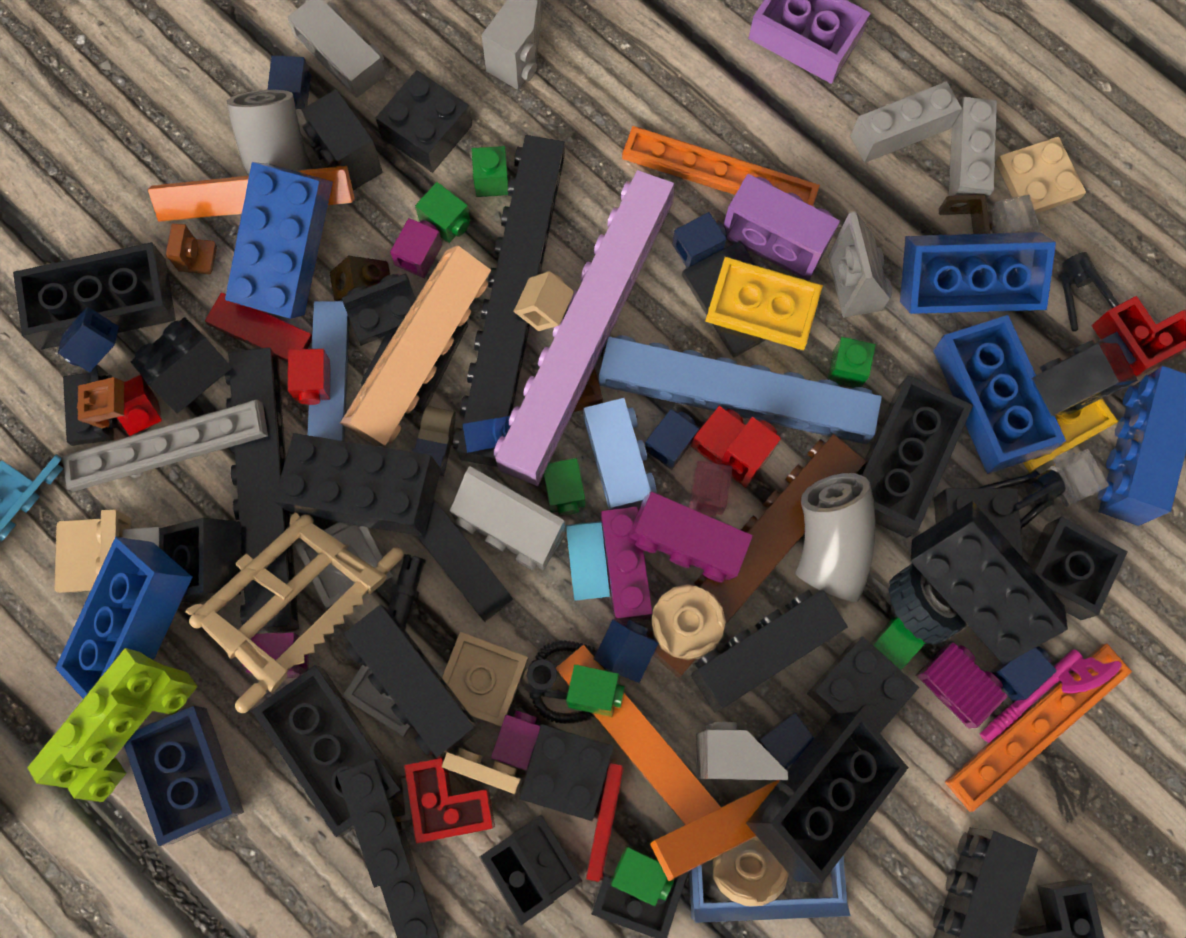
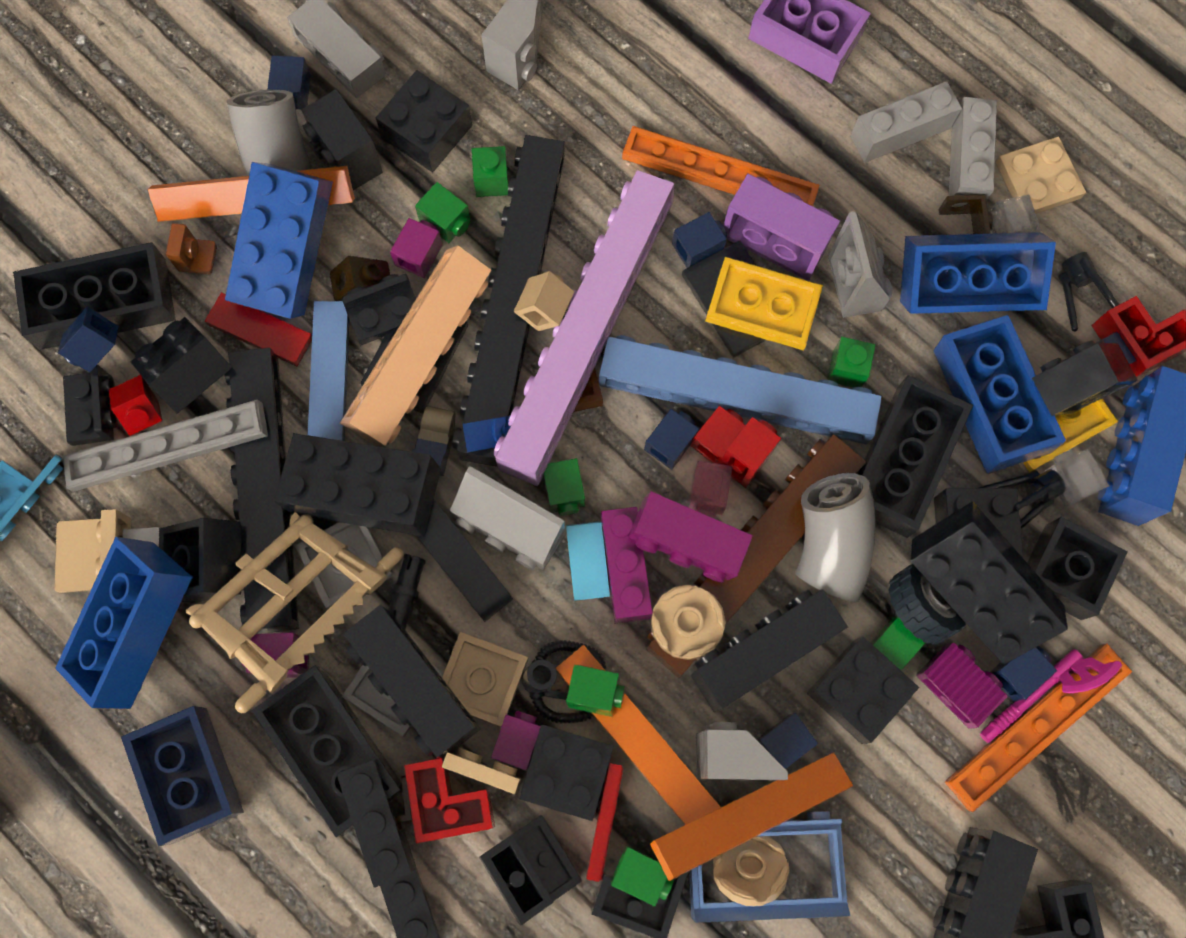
lime bracket [27,648,198,802] -> none
dark orange bracket [77,377,124,428] -> none
red brick [288,349,330,405] -> none
light blue brick [583,398,657,510] -> none
dark blue brick [594,619,659,683] -> none
black brick [746,710,909,883] -> none

